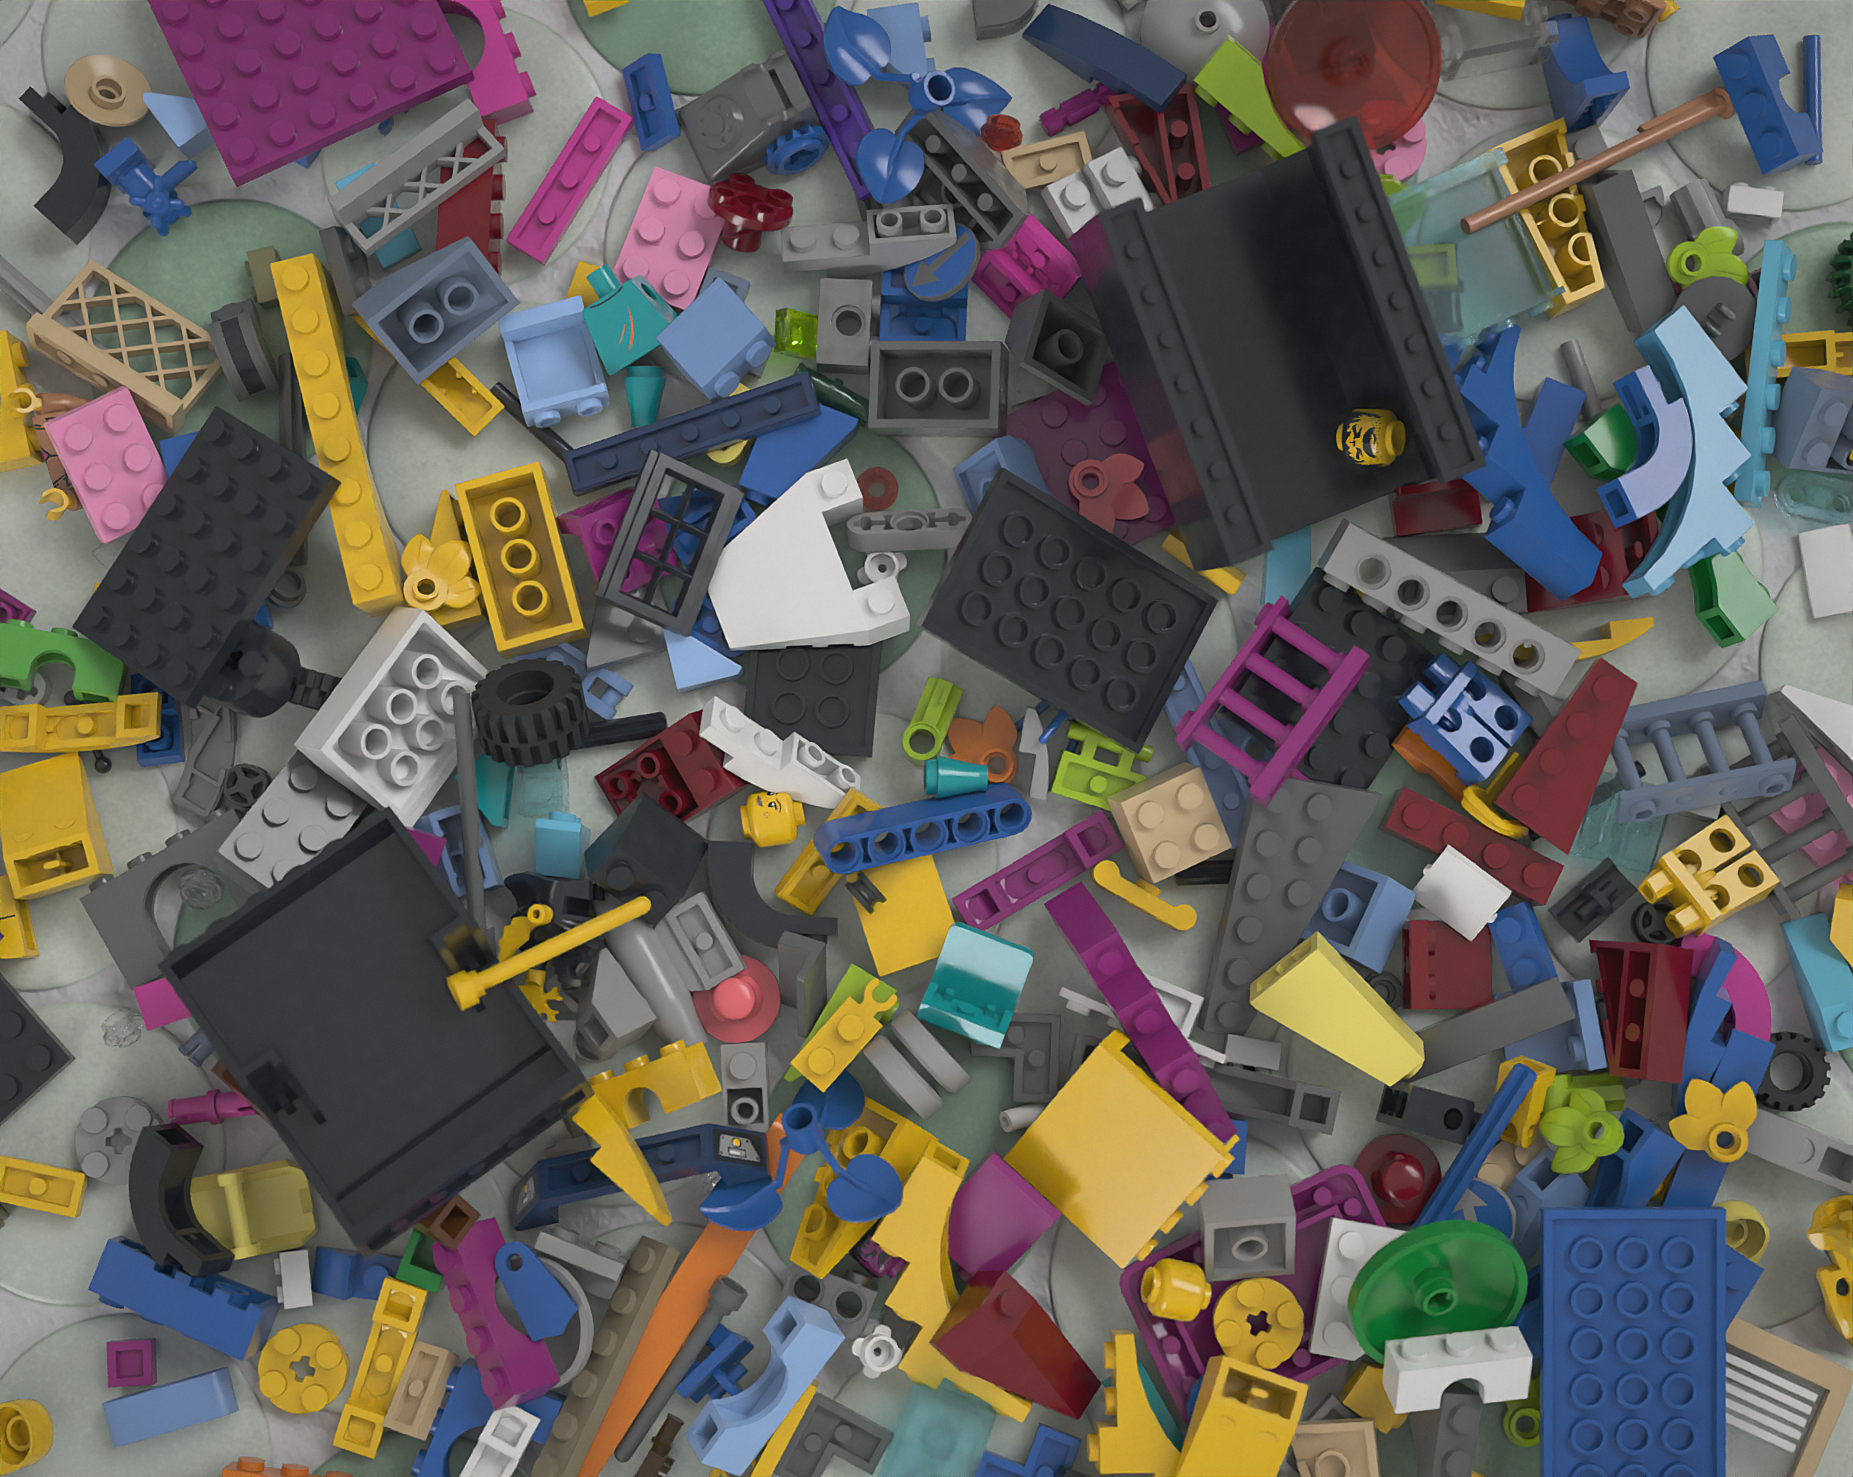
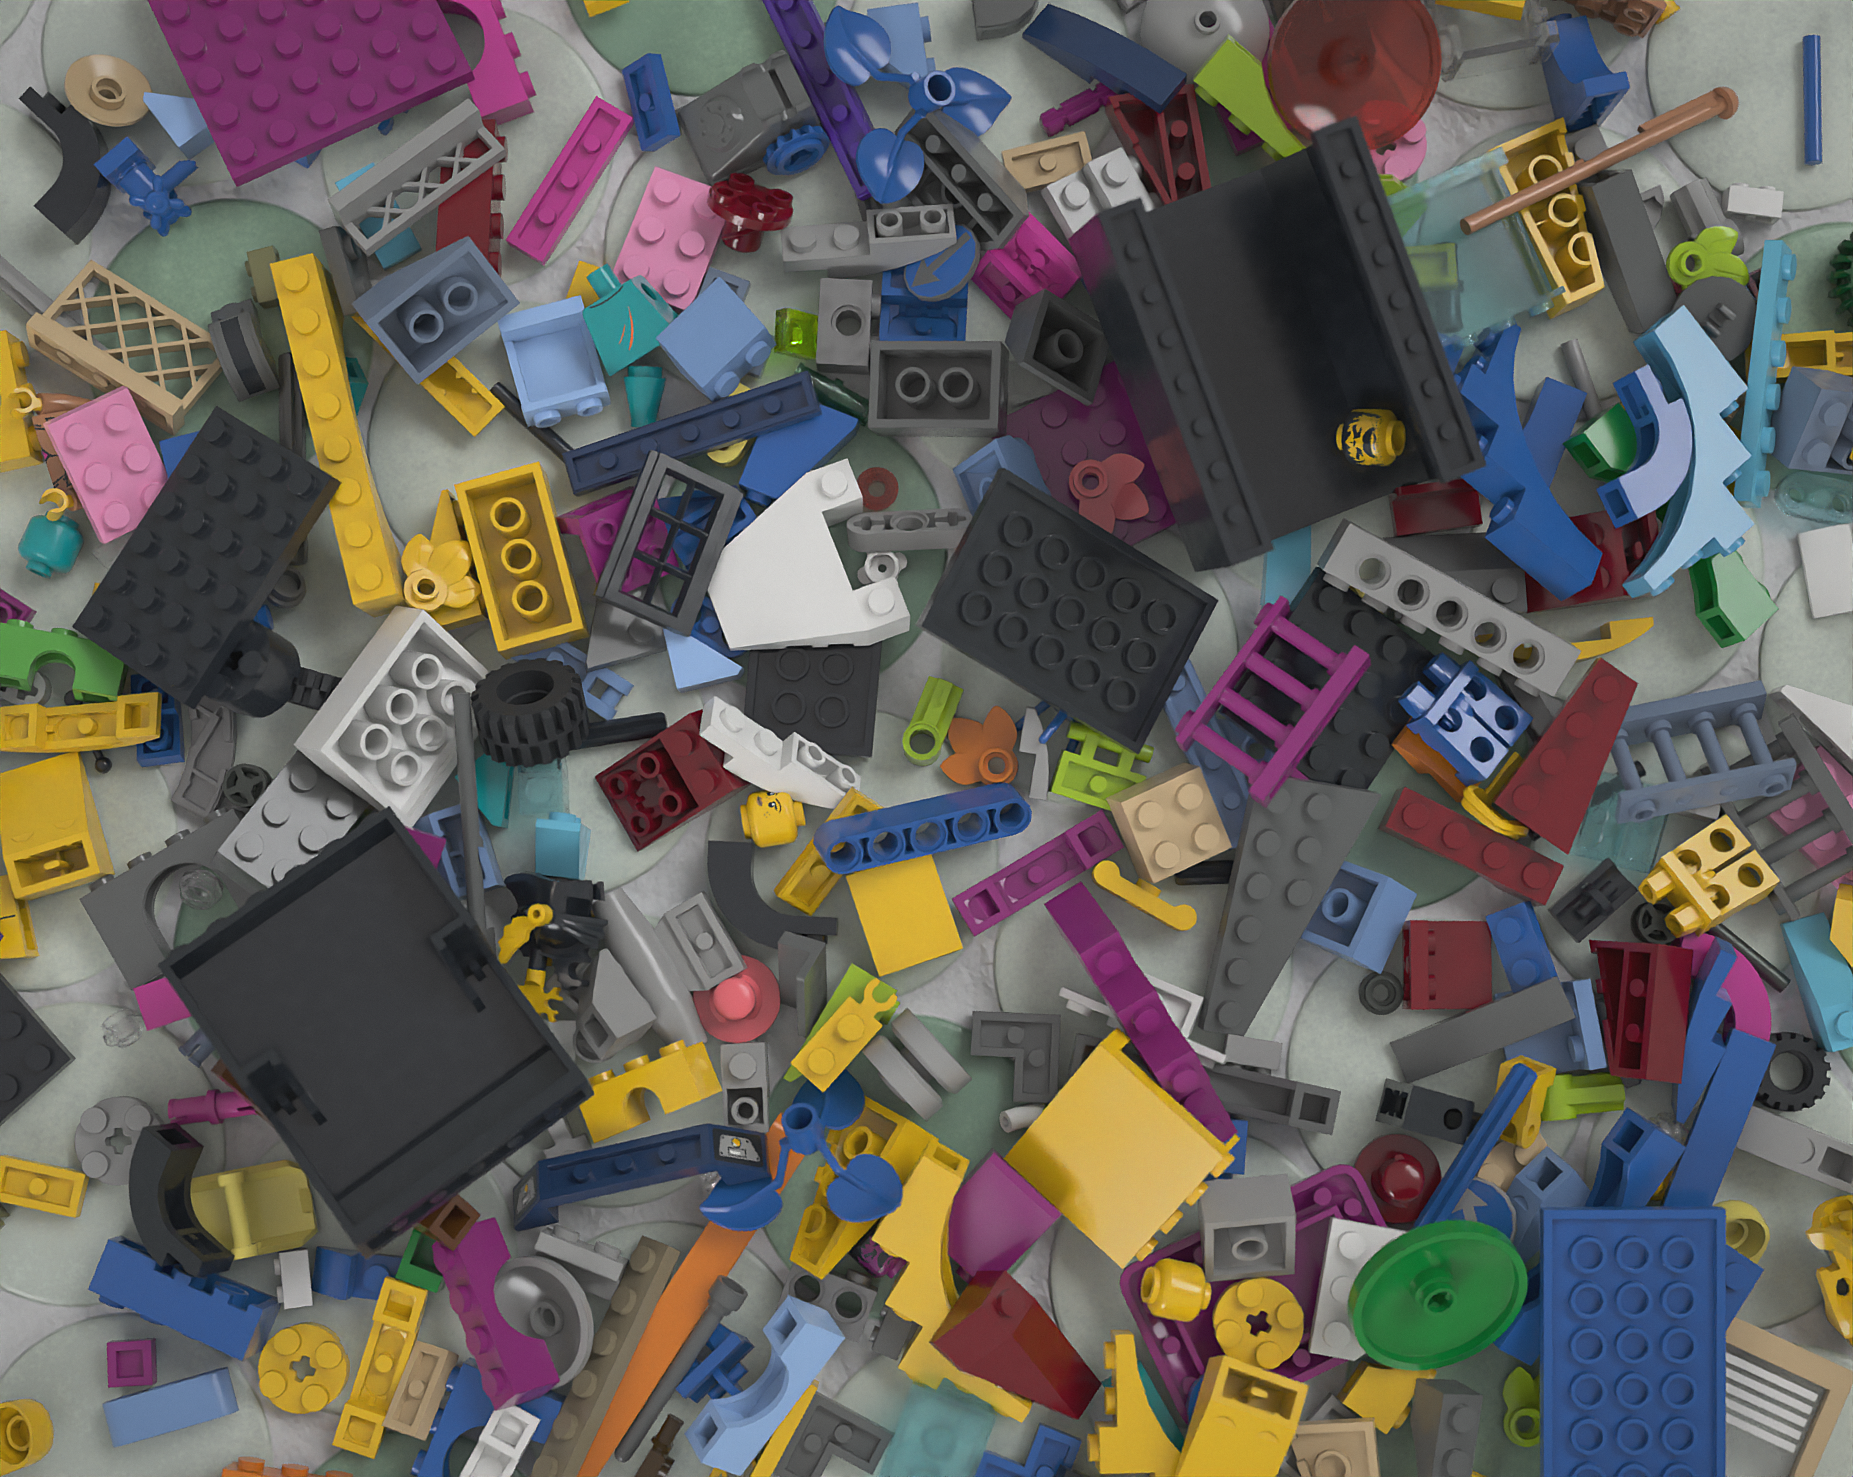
yellow piece [447,896,651,1011] -> none
blue piece [495,1242,579,1342] -> none
yellow slope [572,1090,673,1227] -> none
black slope [584,791,708,926] -> none
pearl dark grey bush [845,870,887,915] -> none
white plate [851,1325,902,1379] -> none
teal bracket [916,922,1034,1049] -> none
teal cone [923,755,988,799] -> none
clear red plate [980,114,1023,152] -> none
yellow tile [1161,527,1247,595] -> none
light yellow slope [1250,931,1425,1087] -> none
white arch [1382,1326,1533,1414] -> none
white piece [1412,845,1512,942] -> none
lime plate [1539,1088,1624,1175] -> none
yellow plate [1668,1078,1757,1163] -> none
blue arch [1713,34,1824,175] -> none
none -> teal head [18,511,84,579]
none -> pearl dark grey bar [1706,923,1791,993]

